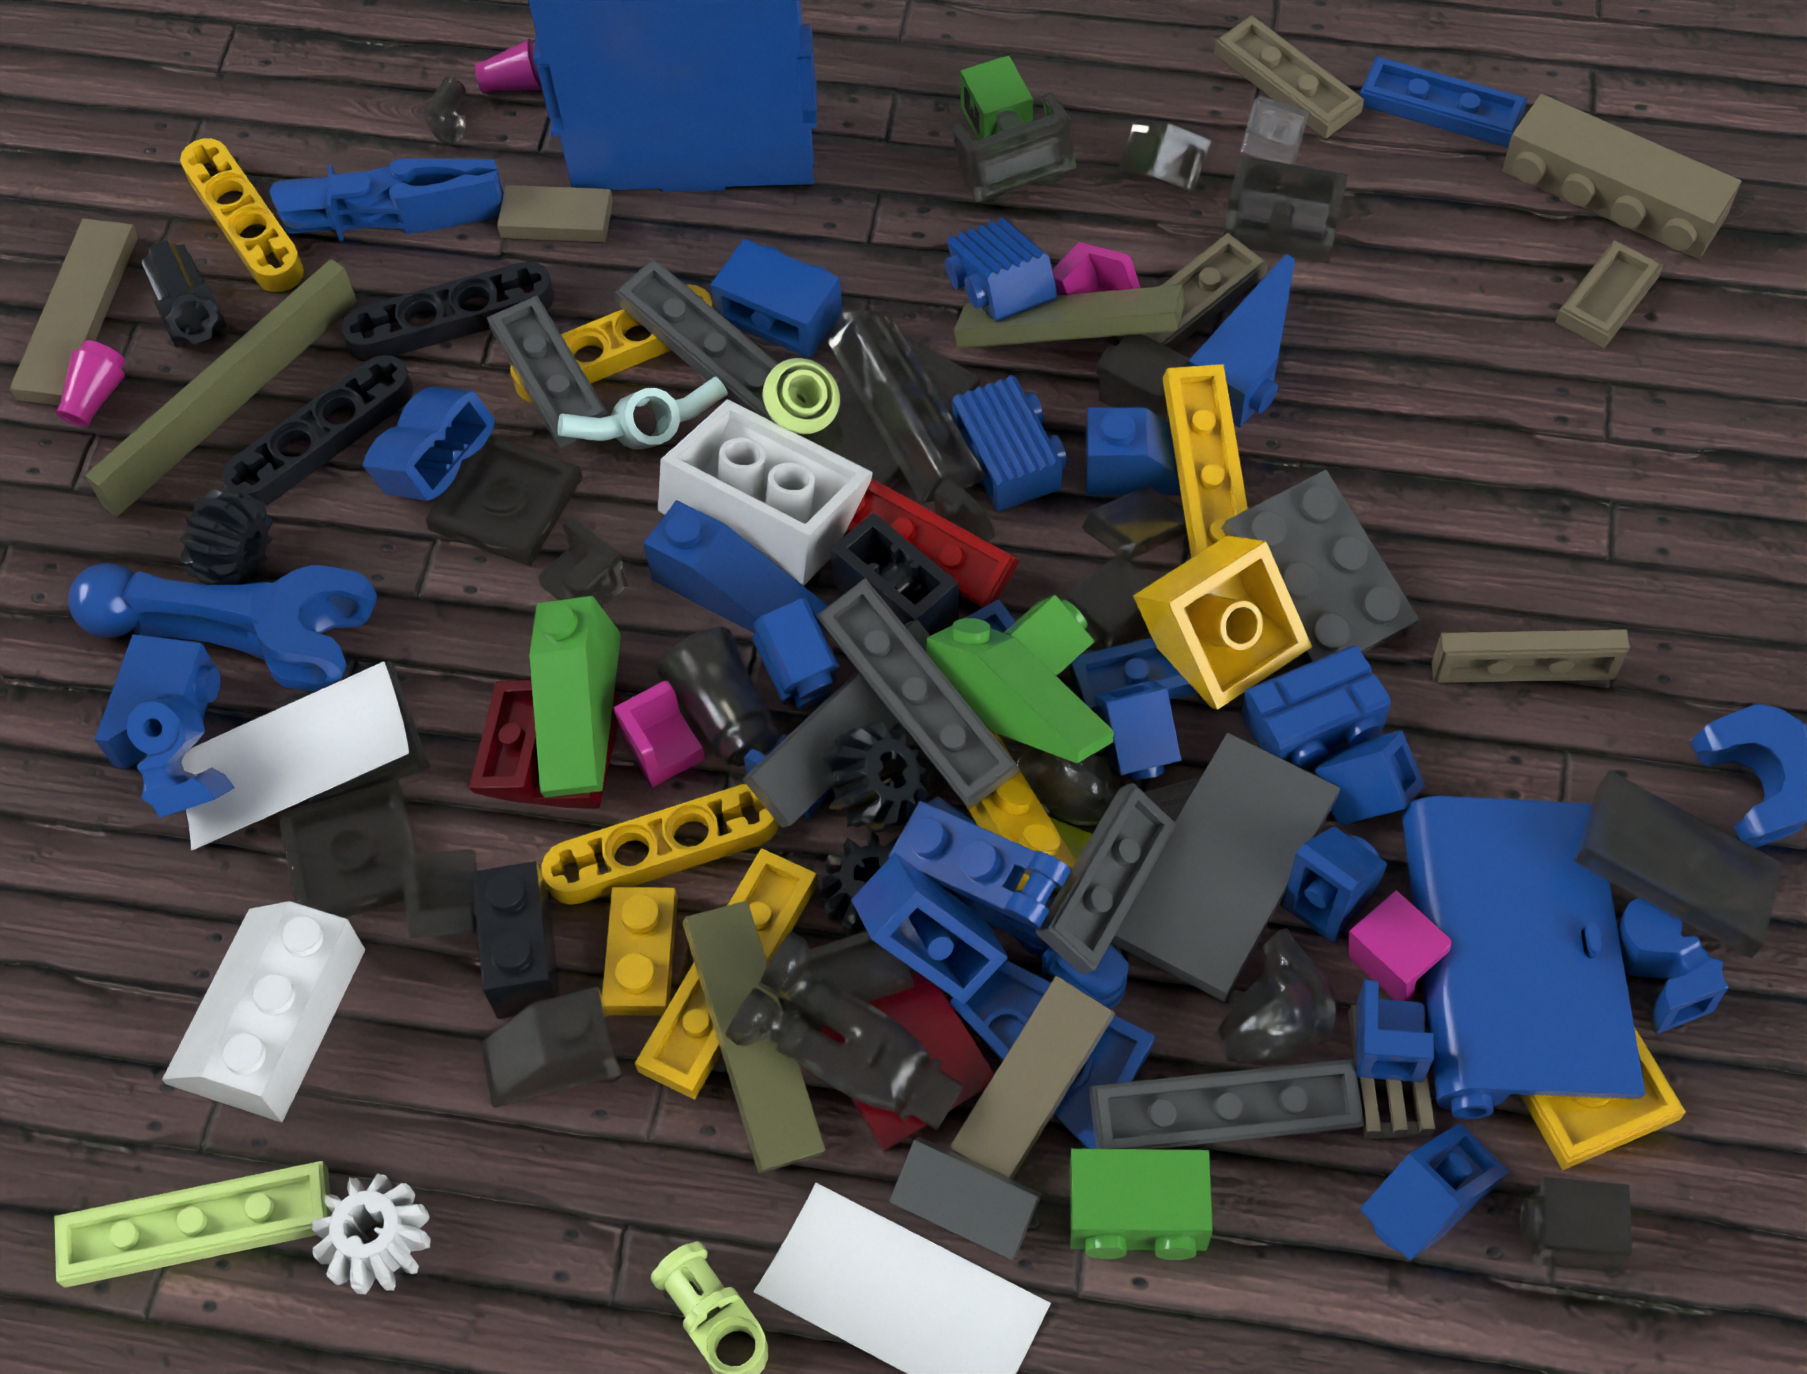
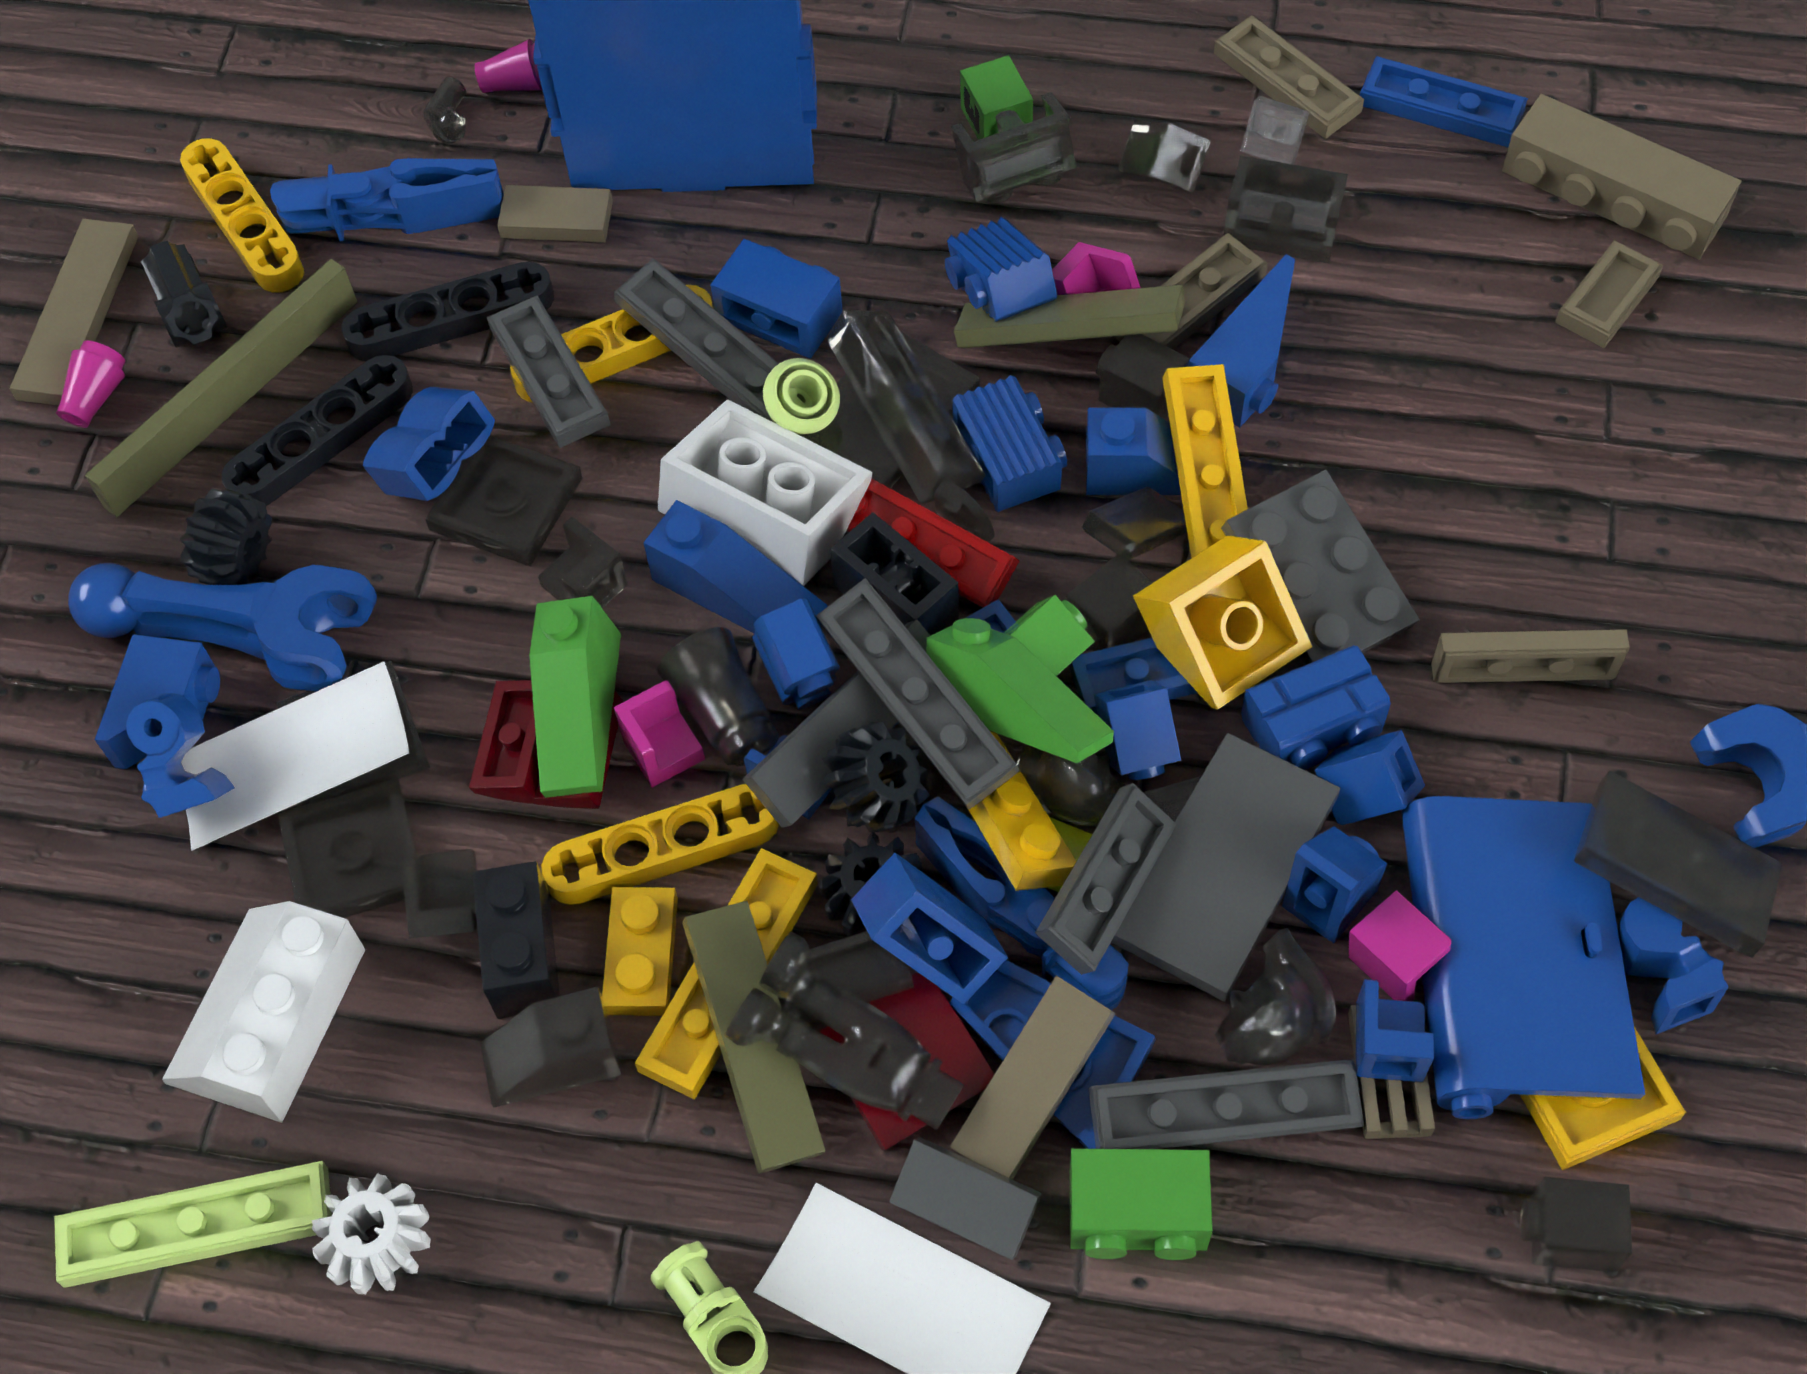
light aqua piece [558,377,728,450] -> none
blue plate [888,801,1072,929] -> none
blue slope [1359,1123,1510,1261] -> none

